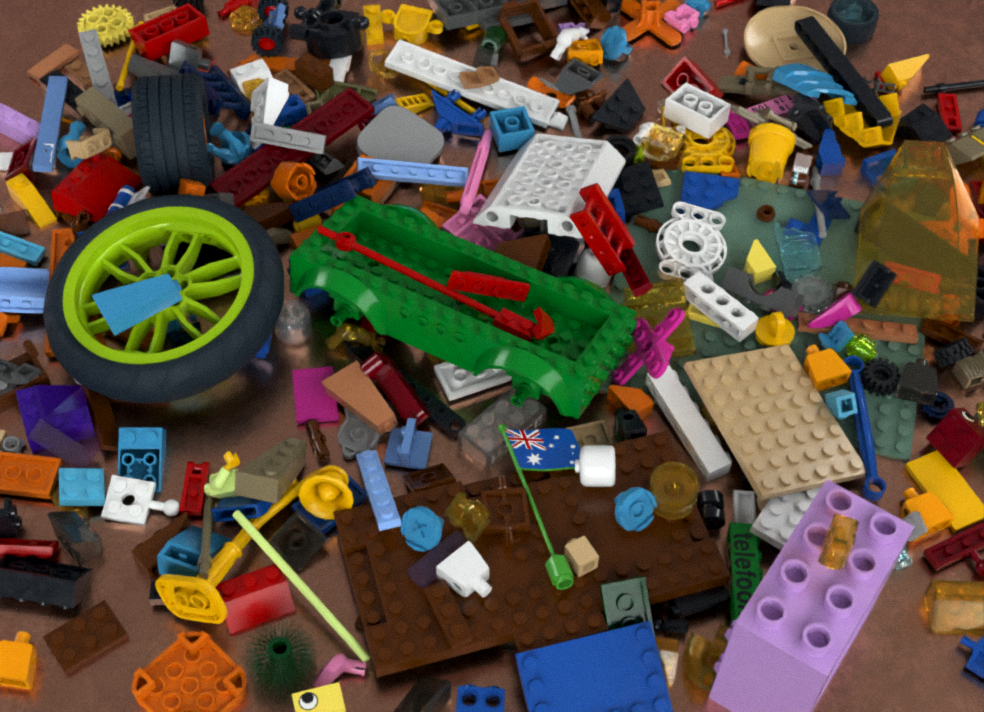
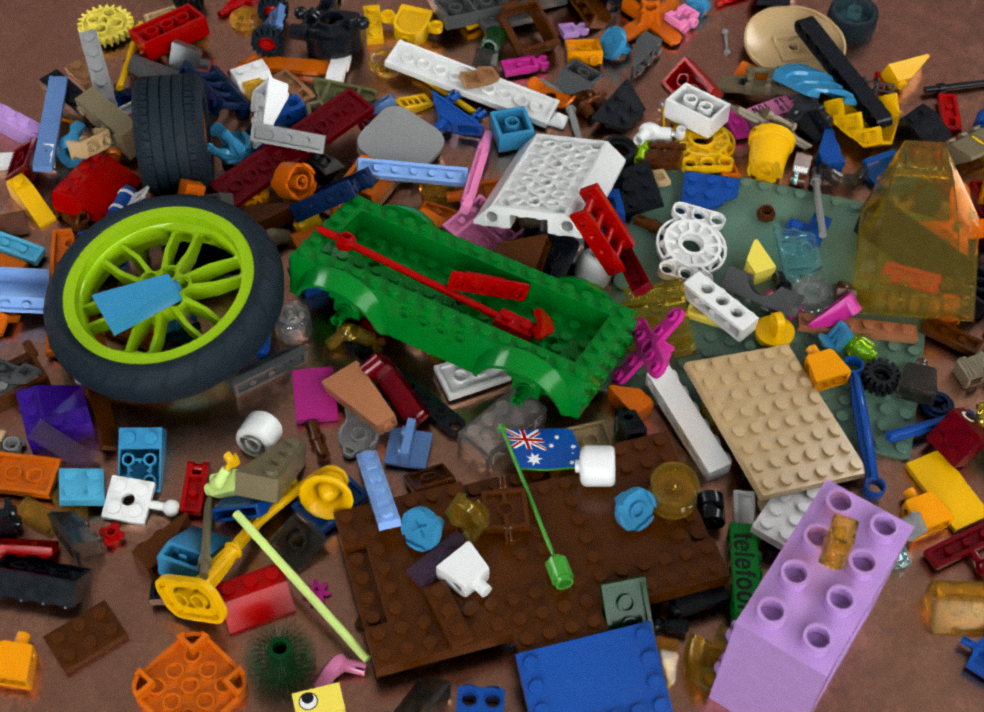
nougat tile [27,43,79,82] -> none
reddish brown brick [295,52,334,93] -> none
white arm [550,27,590,61] -> none
tan brick [564,536,599,578] -> none
clear yellow slope [641,123,687,161] -> none
dark blue piece [807,190,851,220] -> none
medium azure brick [824,389,858,419] -> none
black hinge [852,260,897,308] -> none
black tyre [933,337,974,367] -> none
none -> clear yellow tile [17,496,63,534]
none -> red plate [98,522,125,546]
none -> dark grey panel [225,344,308,398]
none -> white head [236,410,283,457]
none -> dark pink plant [302,579,331,606]
none -> dark pink plate [500,55,549,77]
none -> dark grey slope [630,31,663,80]
none -> clear smoke arm [816,162,869,190]
none -> blue axle [885,409,975,443]

